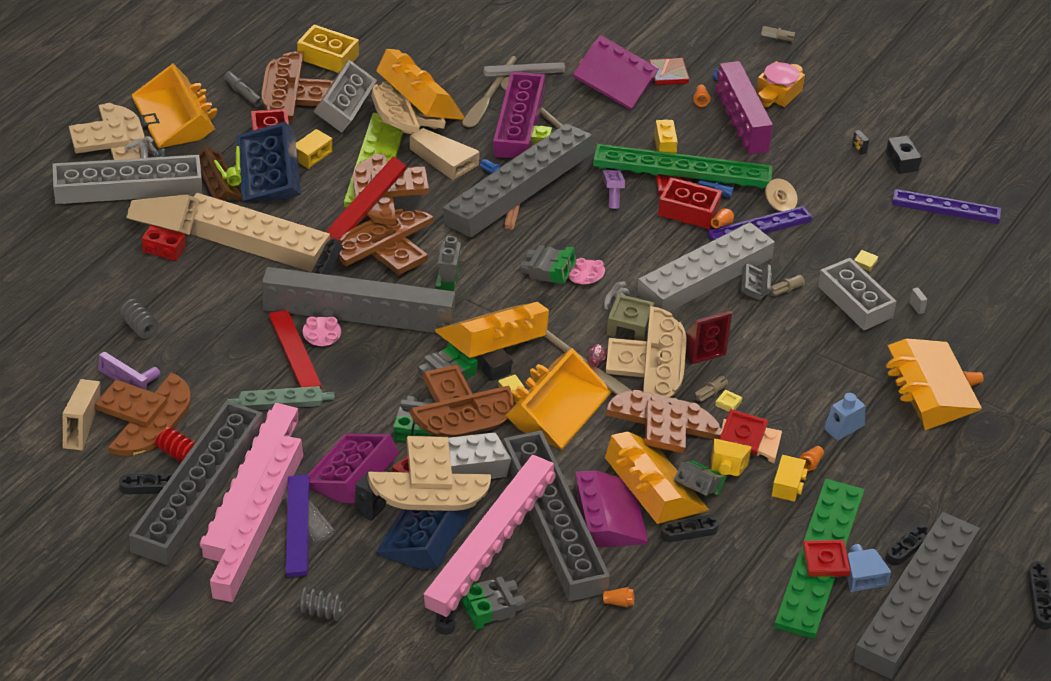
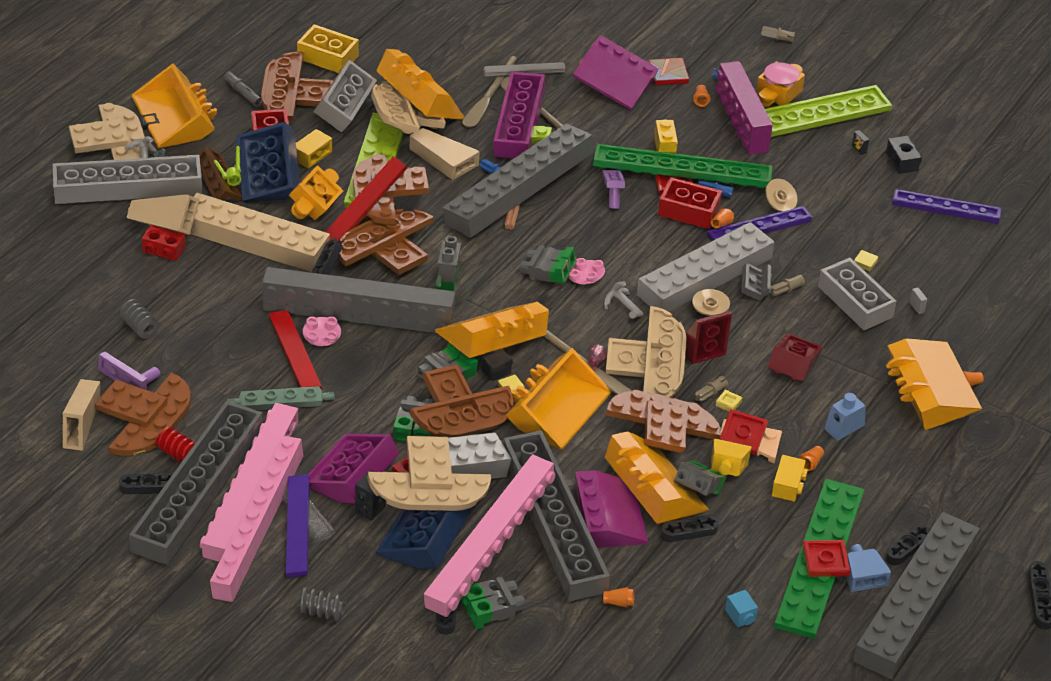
olive panel [607,294,654,341] -> none
none -> light orange brick [289,165,343,220]
none -> tan dish [692,289,730,316]
none -> dark azure brick [725,590,758,628]
none -> lime plate [765,85,892,137]
none -> dark red slope [768,333,823,381]

